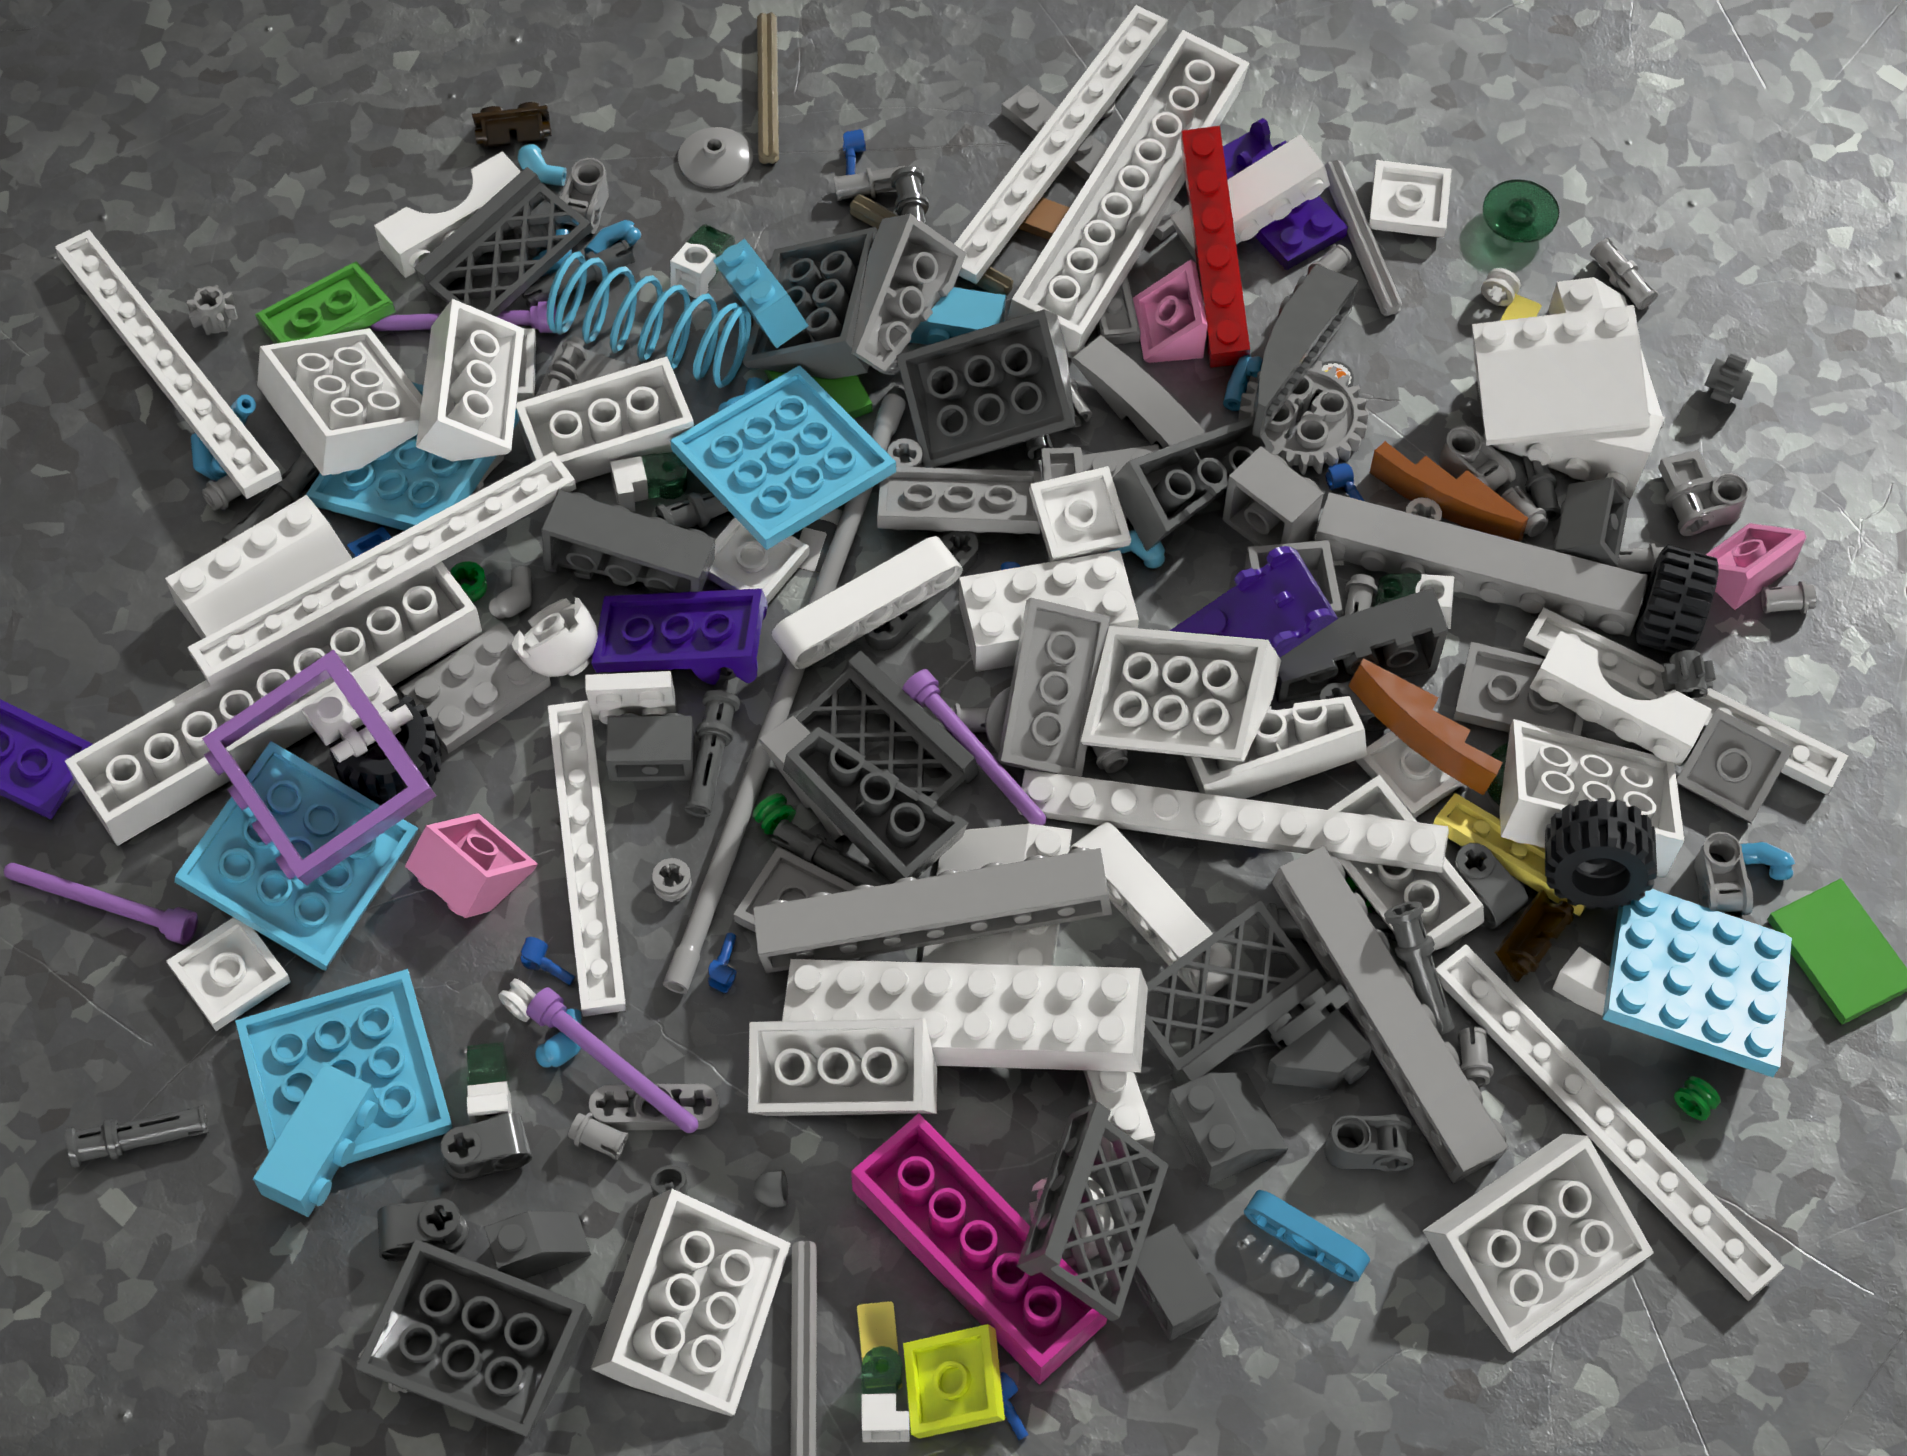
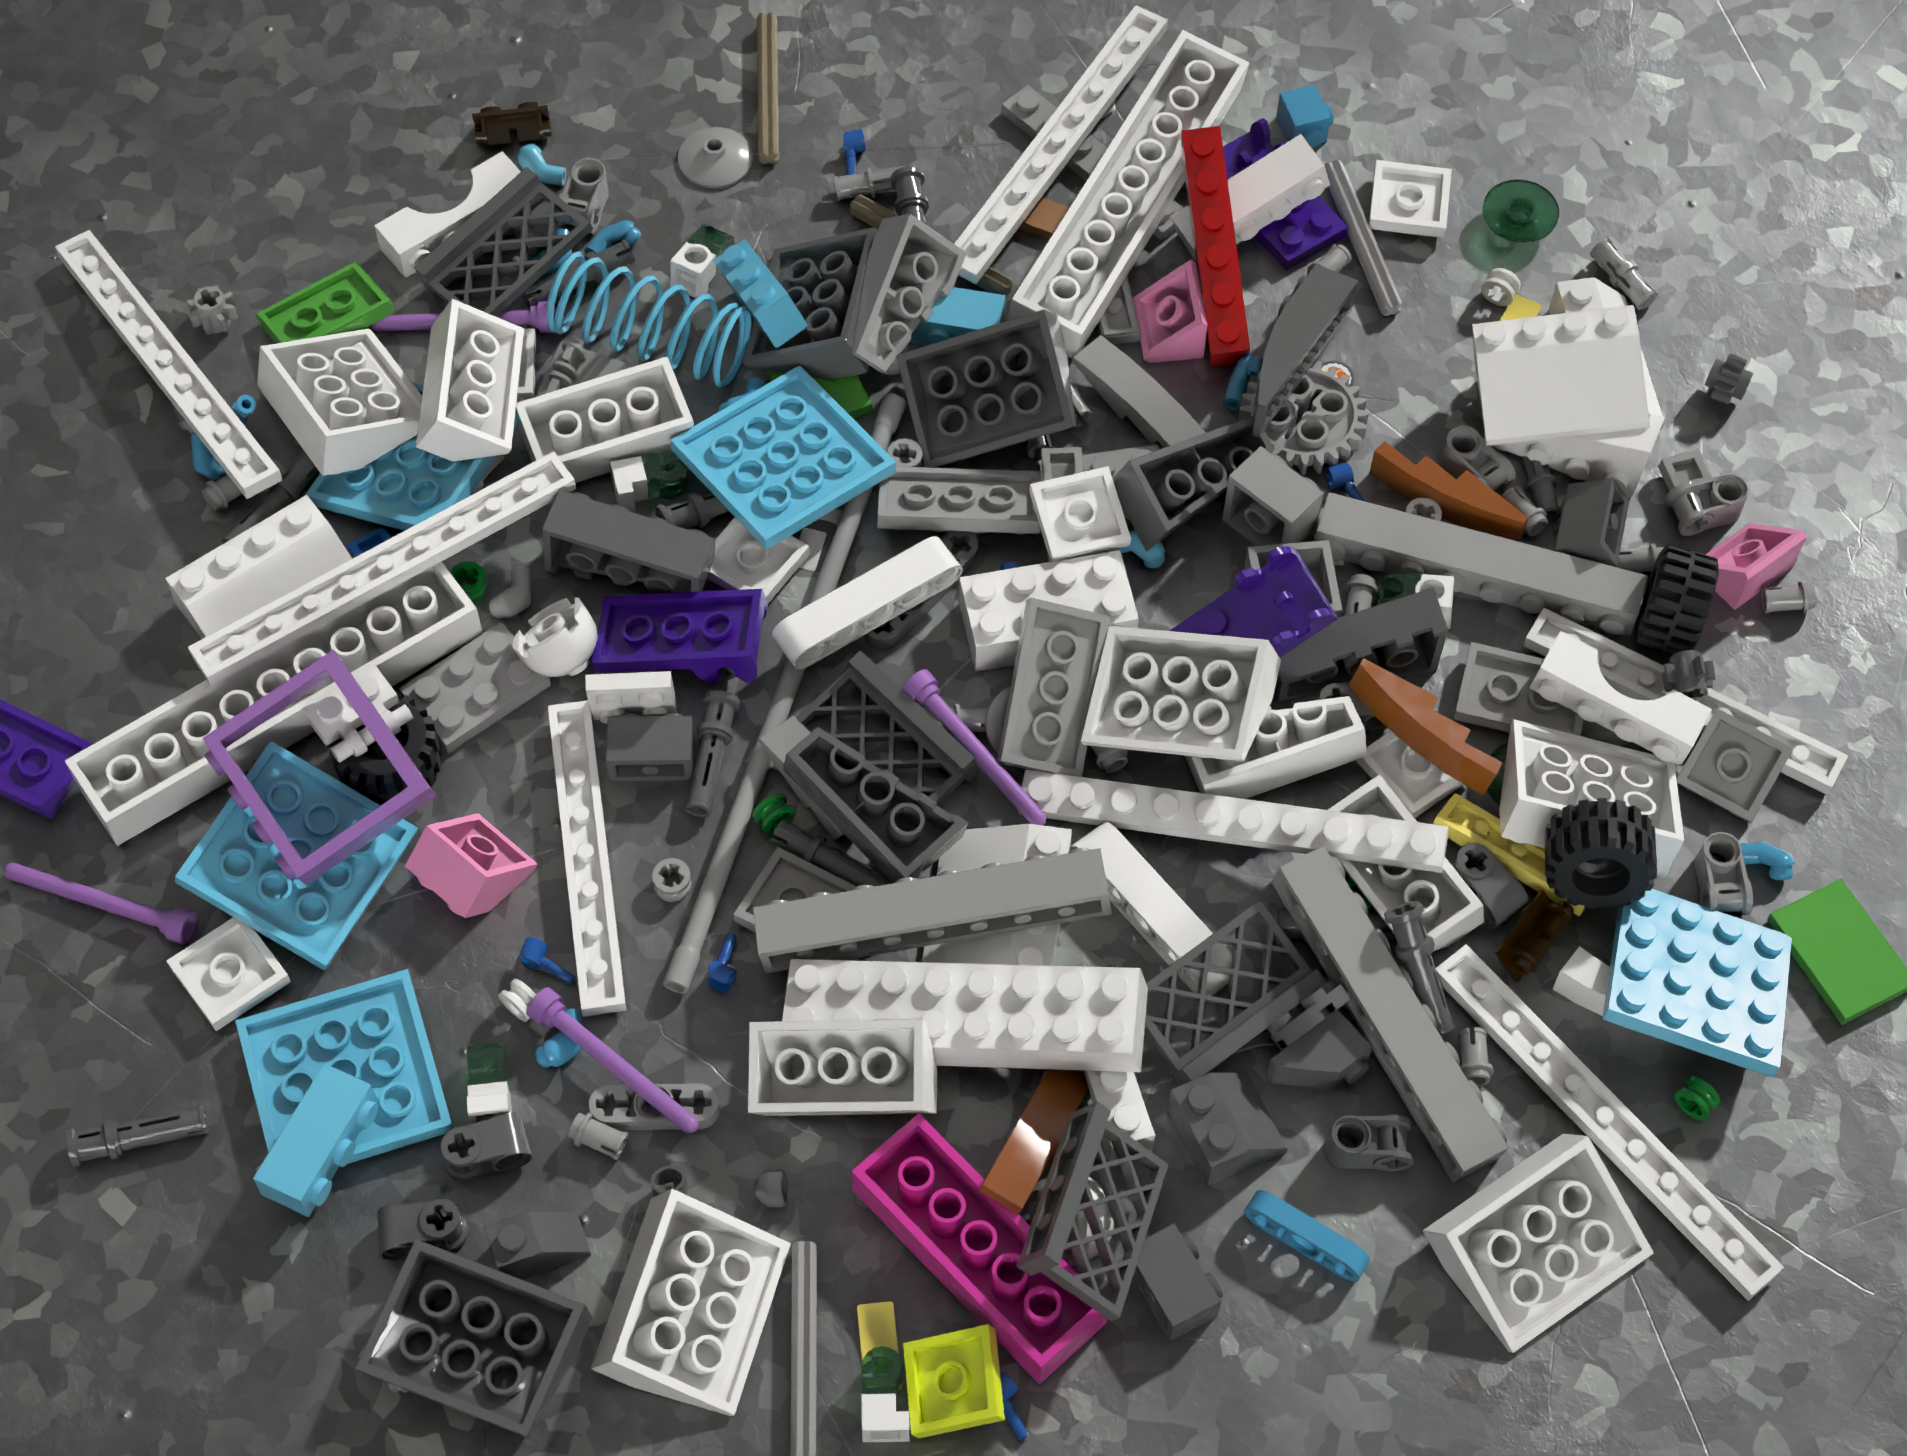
none -> dark orange slope [979,1069,1088,1215]
none -> dark azure brick [1276,84,1333,147]

